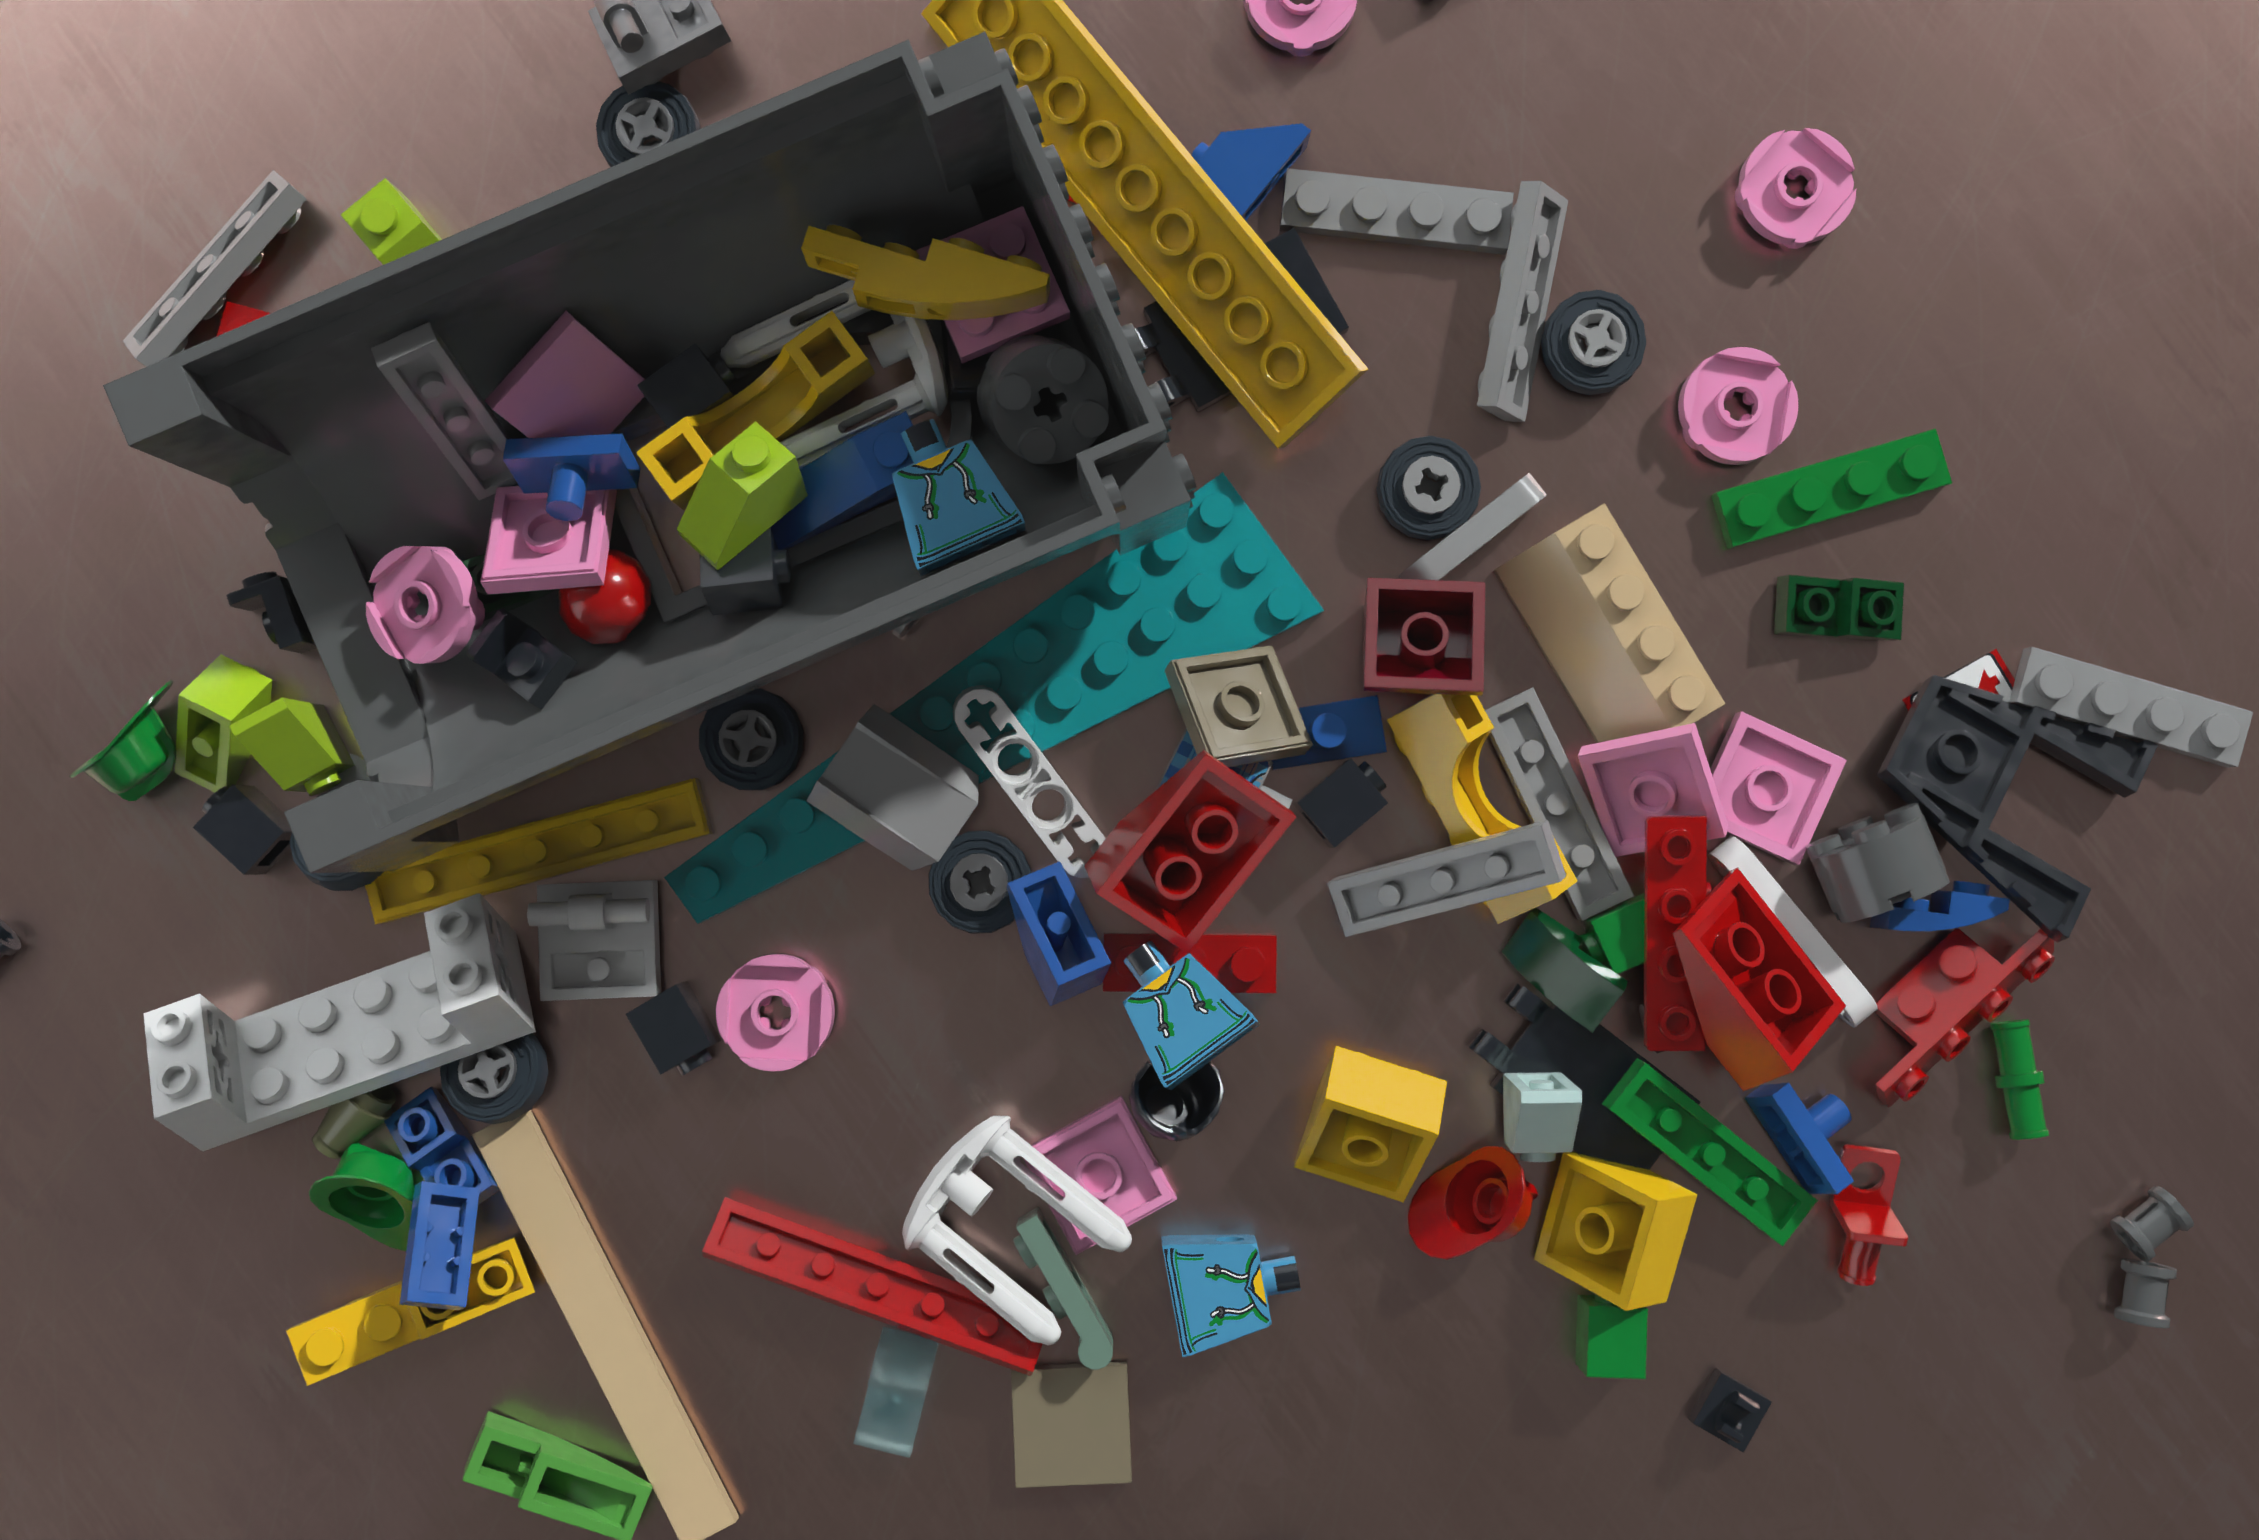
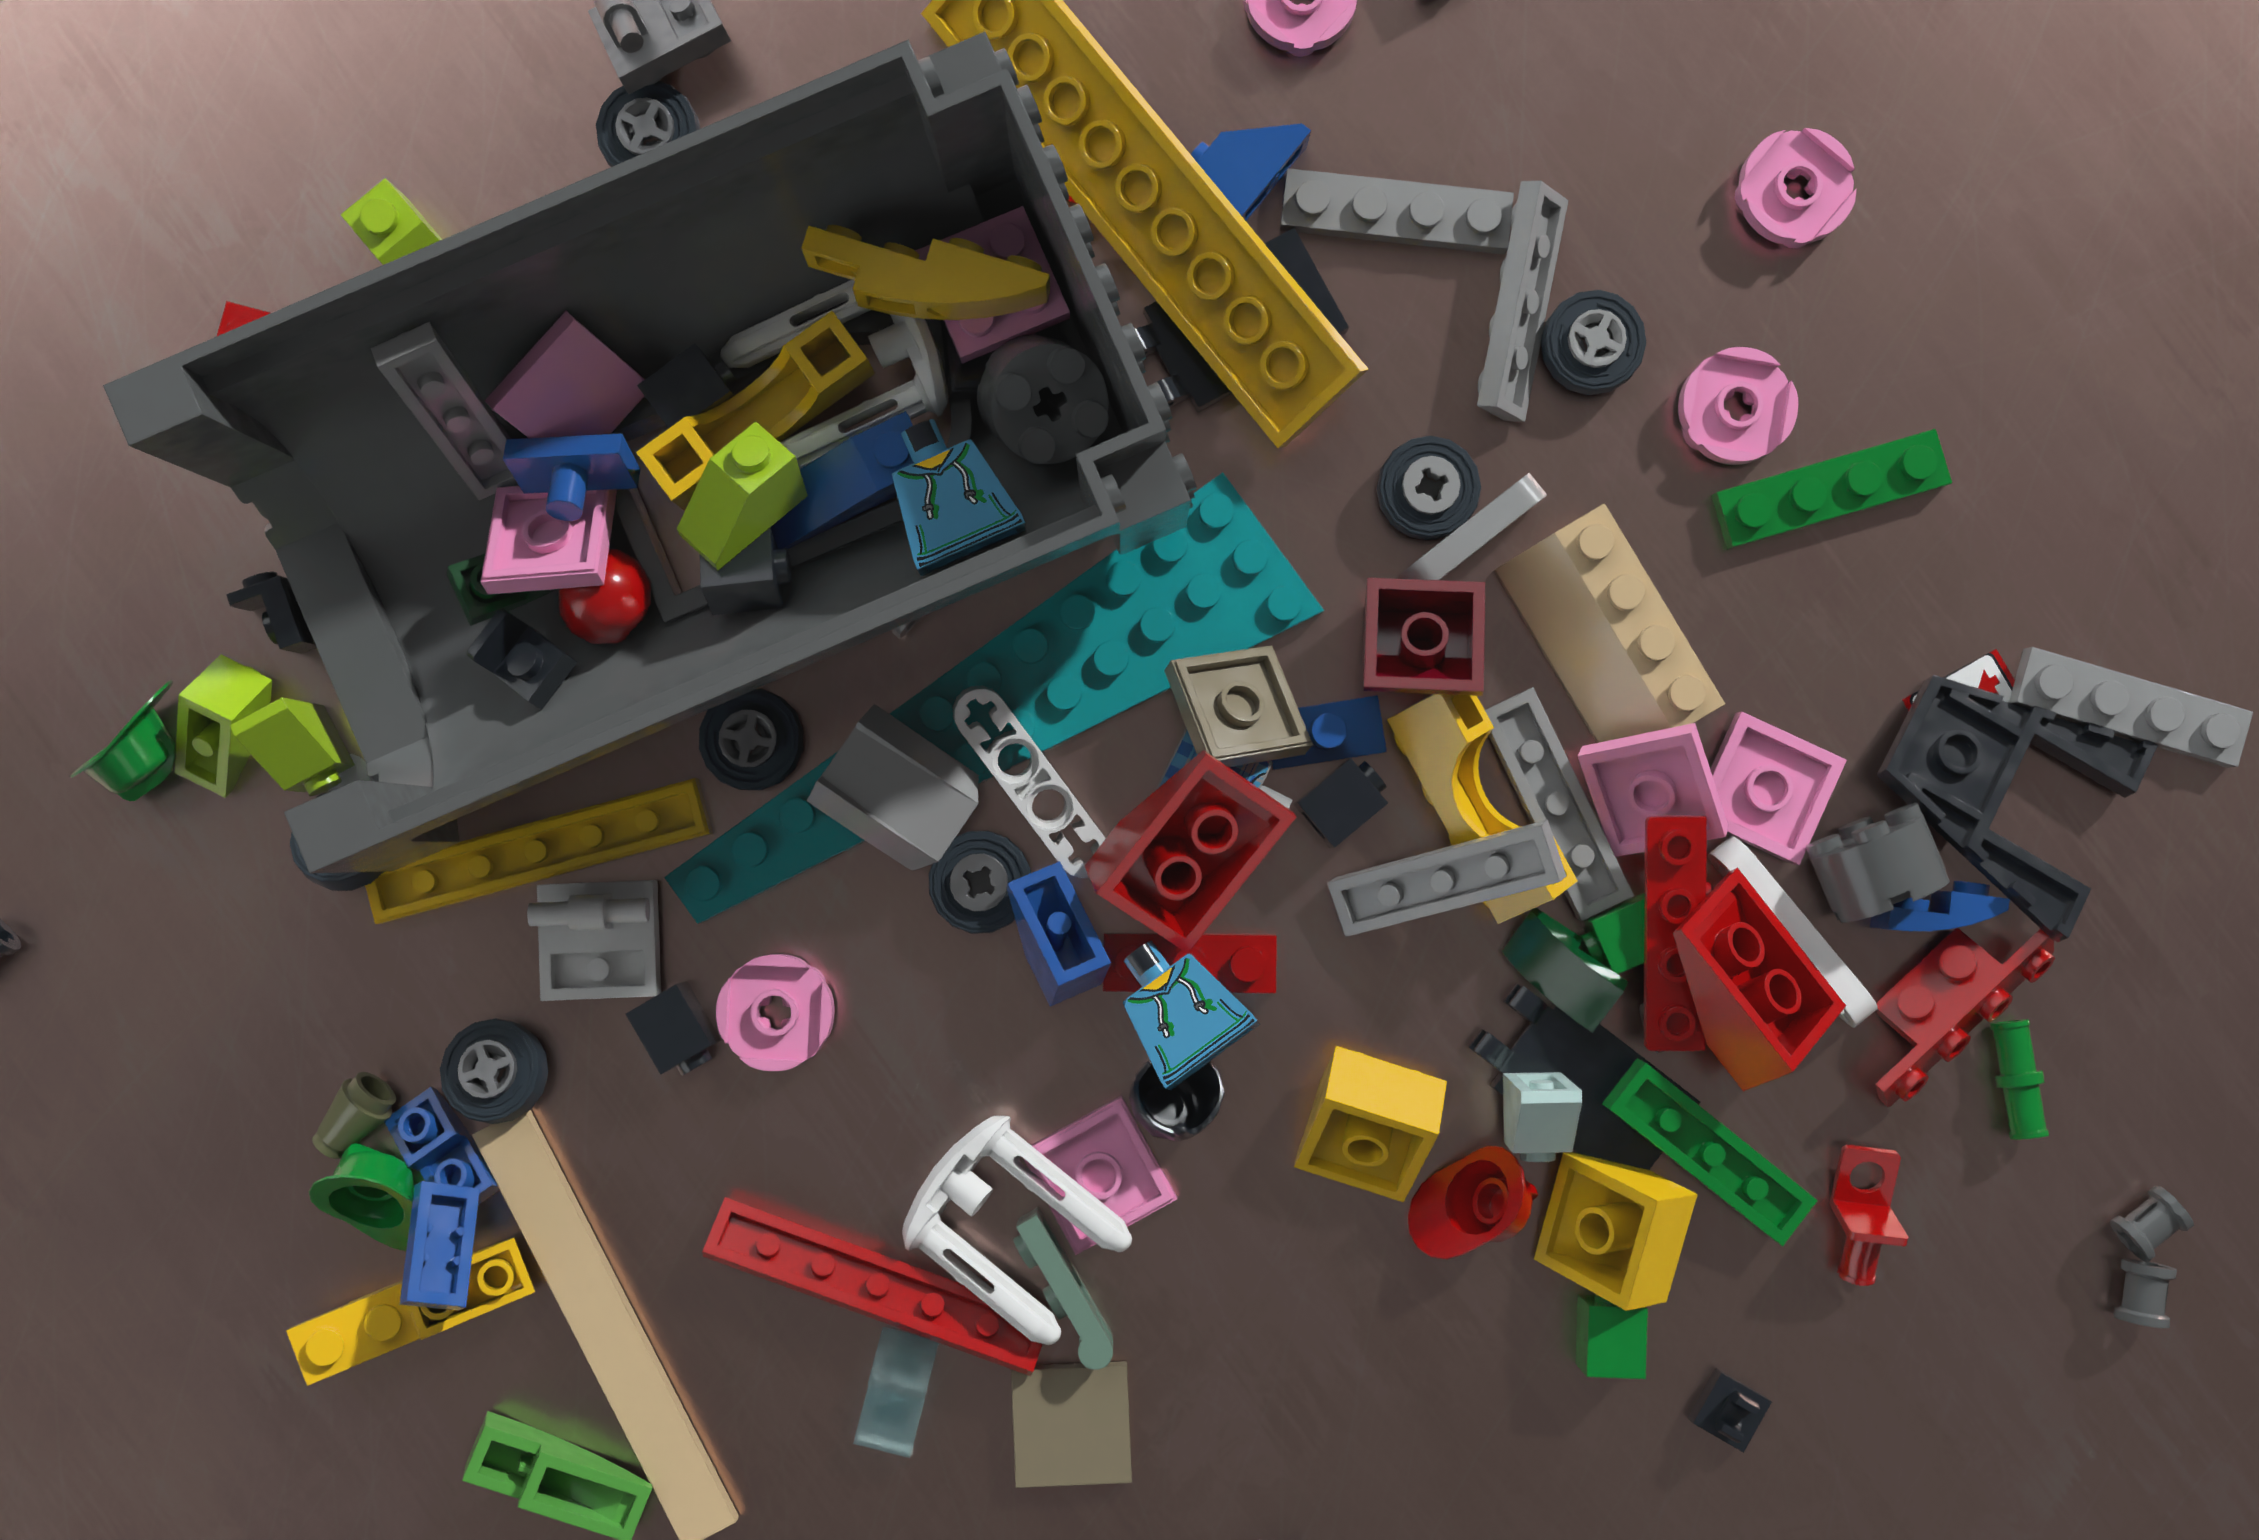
light grey plate [122,170,307,367] -> none
white plate [144,893,536,1151] -> none
black brick [193,784,292,875] -> none
bright pink plate [366,546,485,664] -> none
dark azure torso [1161,1234,1301,1357] -> none
blue tile [1745,1082,1854,1194] -> none
dark green slope [1774,575,1904,641] -> none

